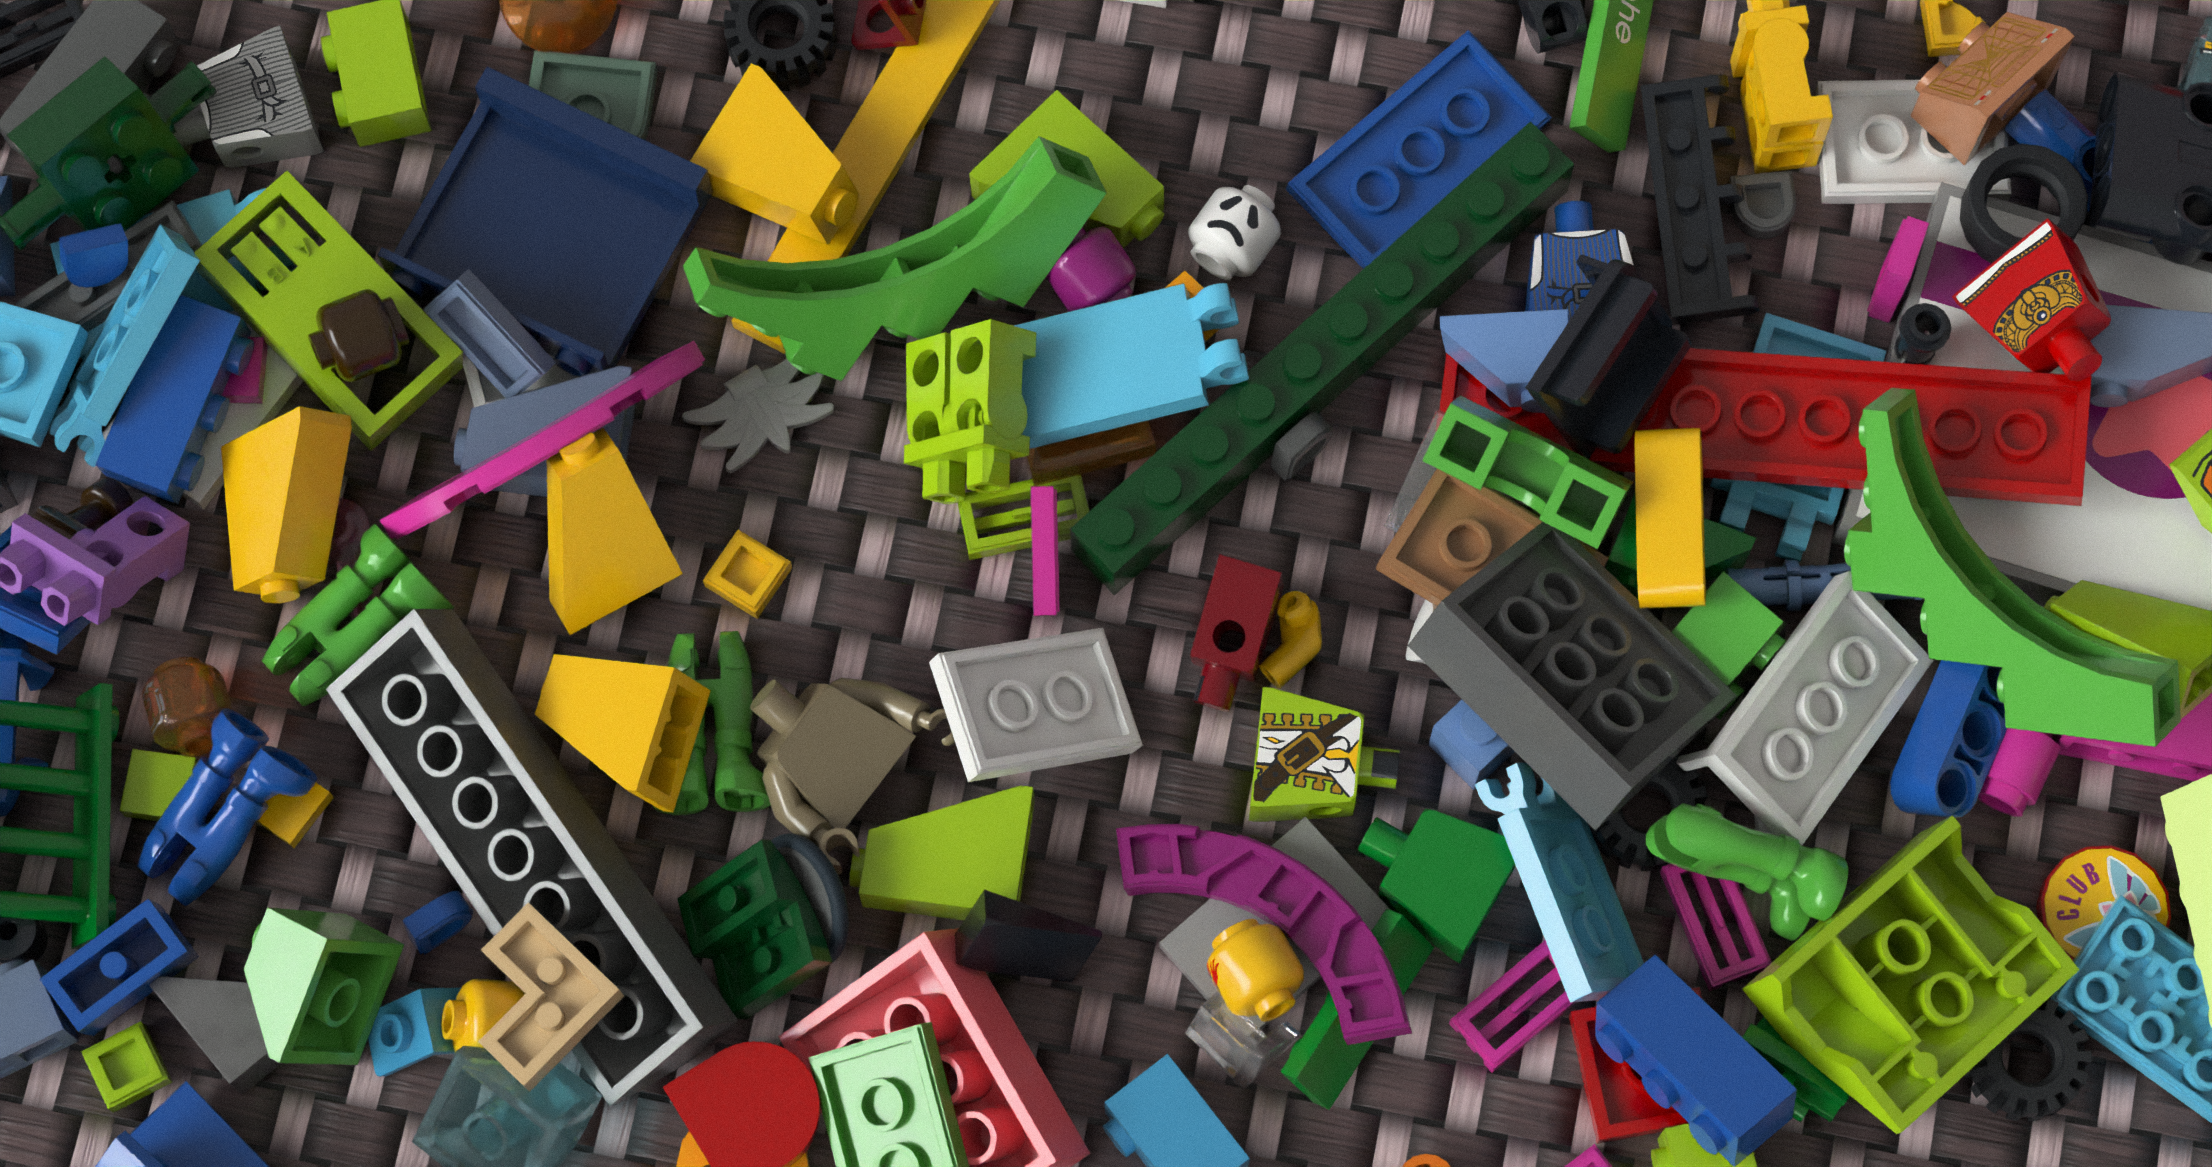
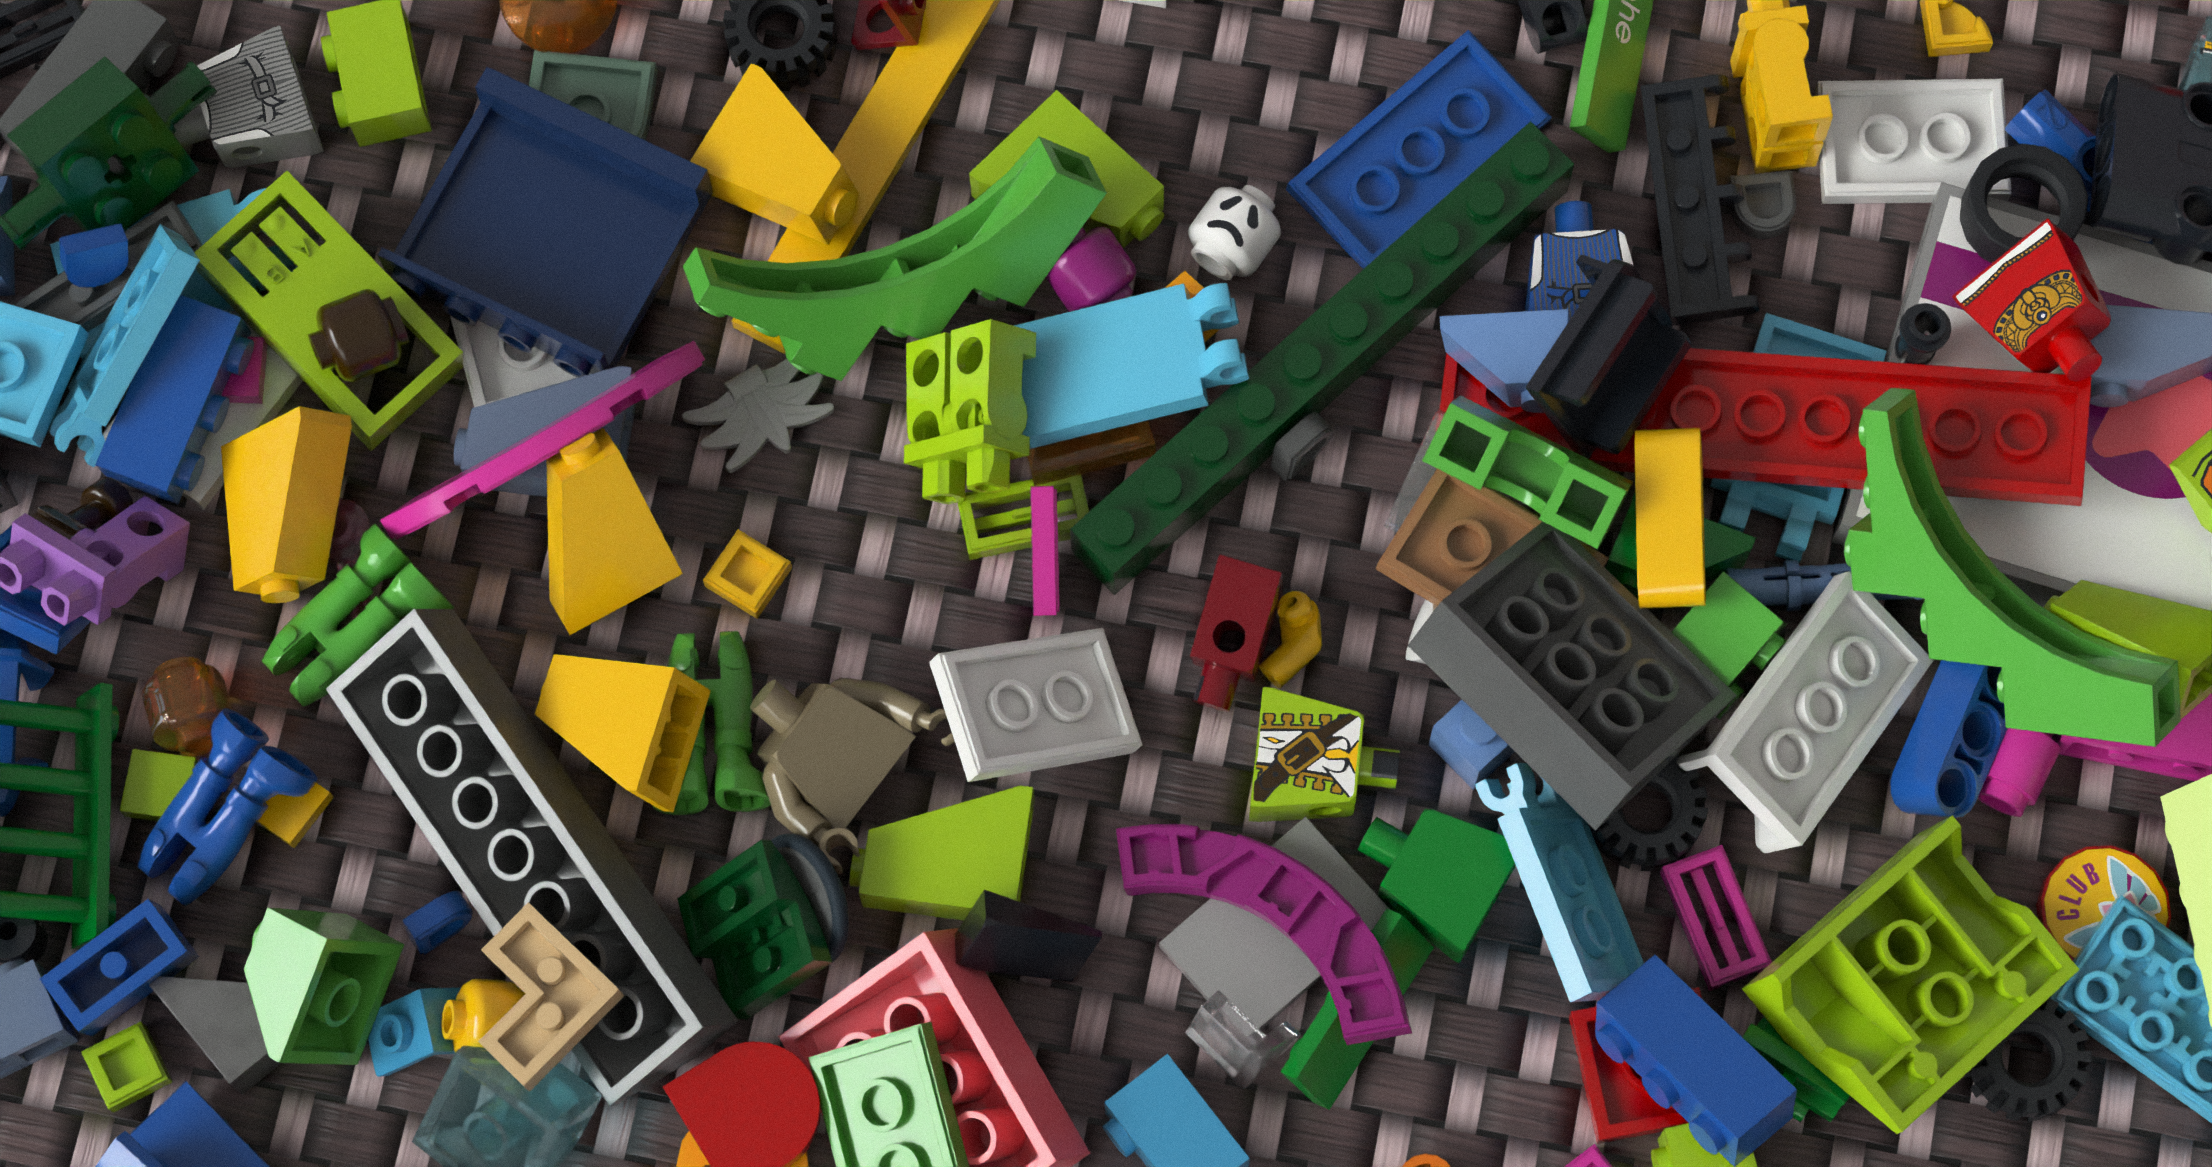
sand blue tile [423,269,556,398] -> none
yellow head [1207,919,1304,1022] -> none
dark pink tile [1449,940,1576,1073] -> none
bright green piece [1646,803,1848,941] -> none
dark pink tile [1867,216,1929,323] -> none
nougat slope [1910,12,2075,166] -> none

